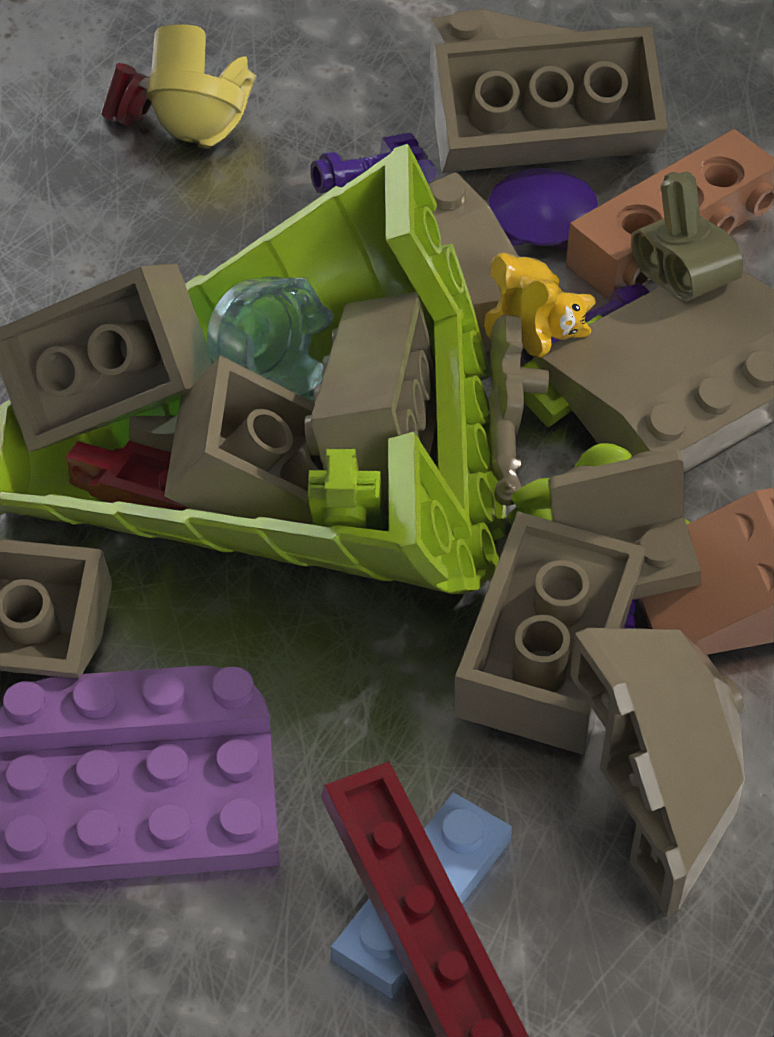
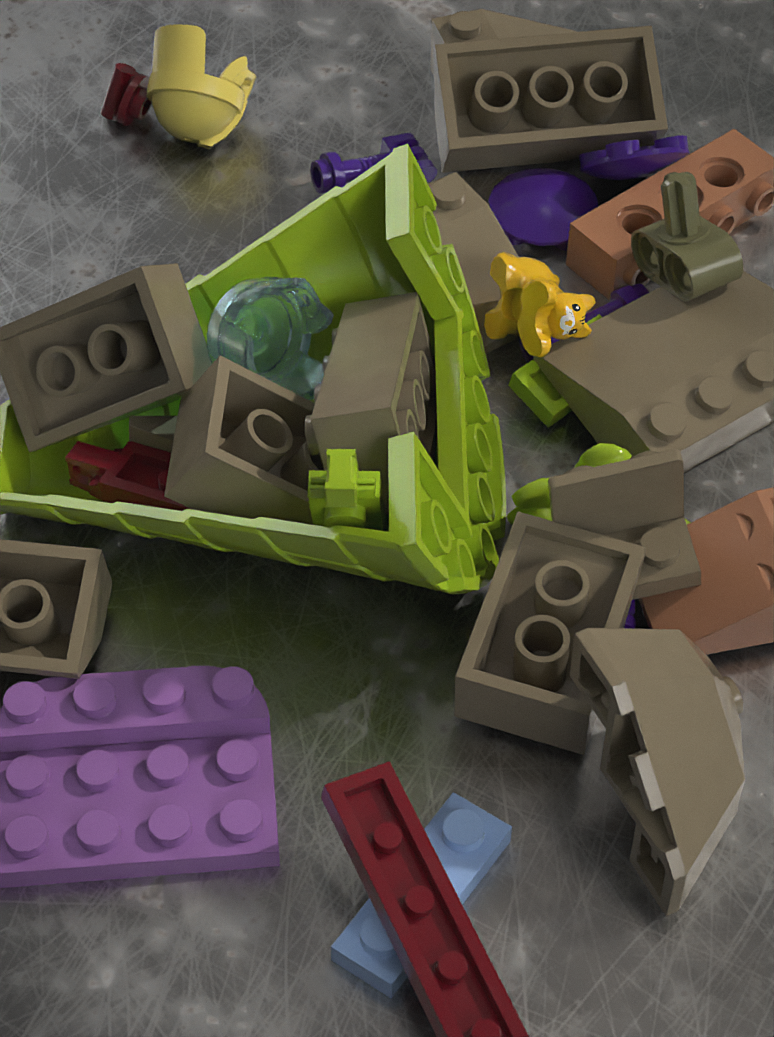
dark tan piece [489,315,549,506] -> none
none -> dark purple dish [579,135,690,181]

